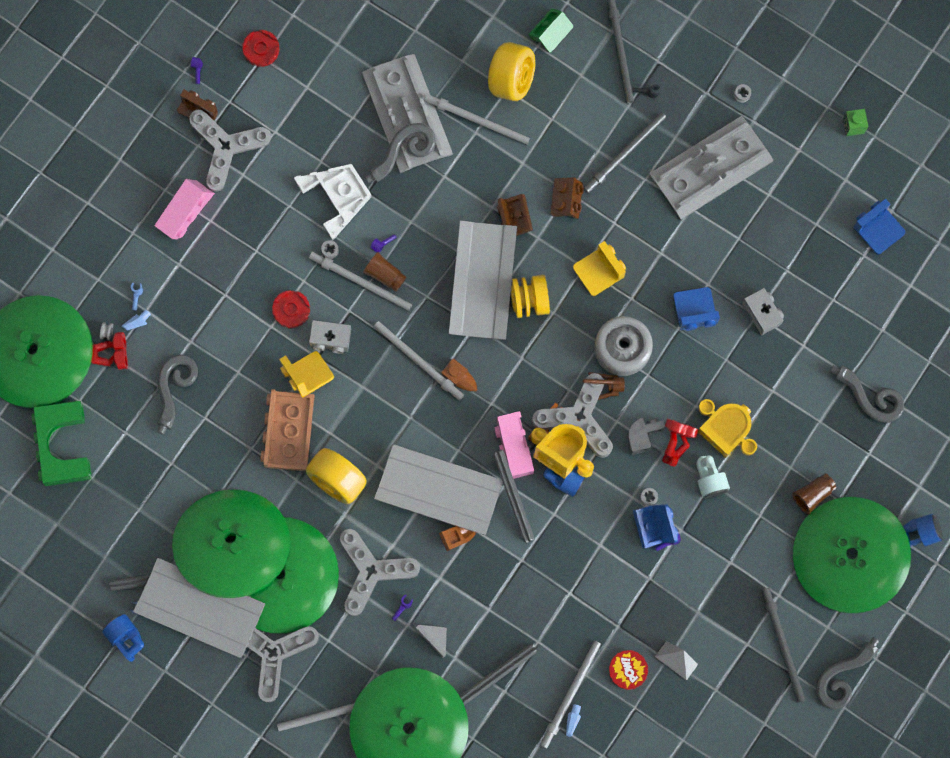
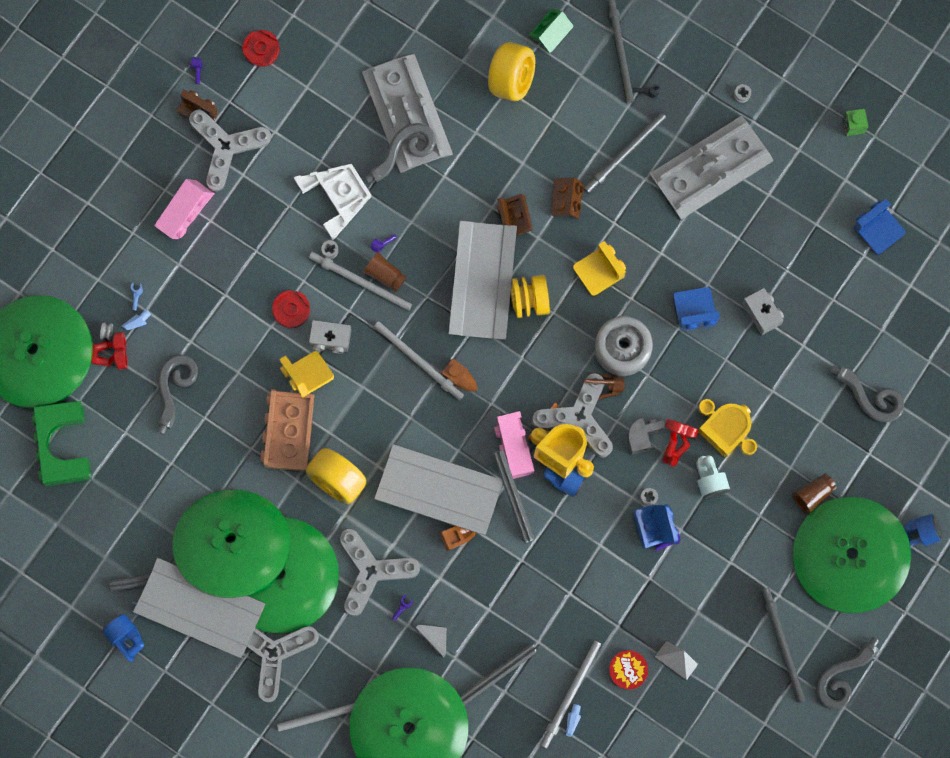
light grey bar [424,94,530,145] -> none

